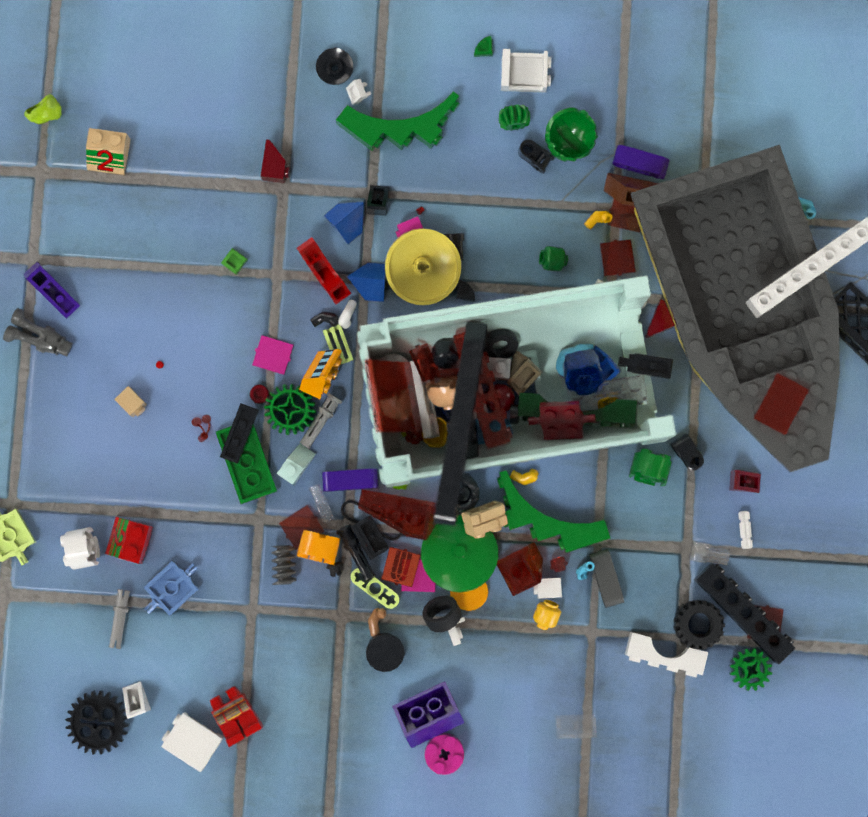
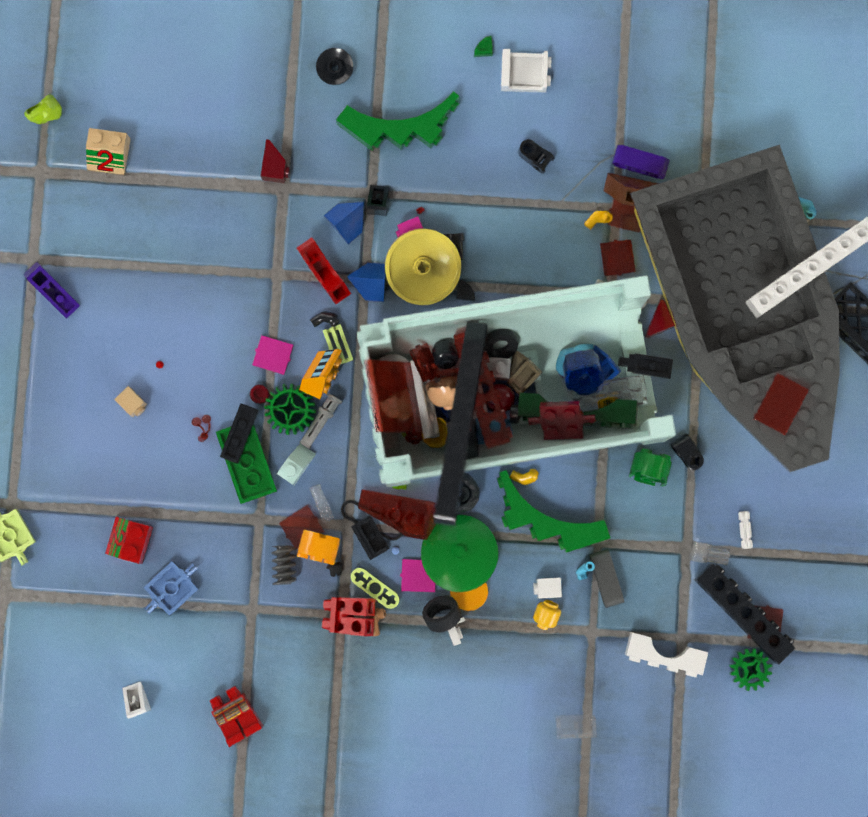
dark grey piece [3,308,73,357] -> none
white brick [60,527,100,570] -> none
black gear [65,690,130,755] -> none
light grey pin [109,589,130,649] -> none
white panel [161,712,224,772] -> none
bright green tile [221,248,248,275] -> none
dark purple beam [322,468,379,492] -> none
black pin [336,524,376,582] -> none
white arm [338,300,357,329] -> none
white tile [346,79,371,105] -> none
black tile [366,633,405,672] -> none
clear red piece [381,547,420,587] -> none
dark purple brick [392,681,465,748] -> none
dark pink brick [425,733,464,775] -> none
tan brick [461,500,508,538] -> none
clear red slope [497,542,543,596] -> none
green gear [498,104,531,131] -> none
green head [539,246,568,272] -> none
green piece [545,108,598,162] -> none
clear red plate [550,557,568,573] -> none
black tyre [673,600,725,650] -> none
dark red slope [729,470,761,493] -> none
none -> red hips [322,597,376,636]

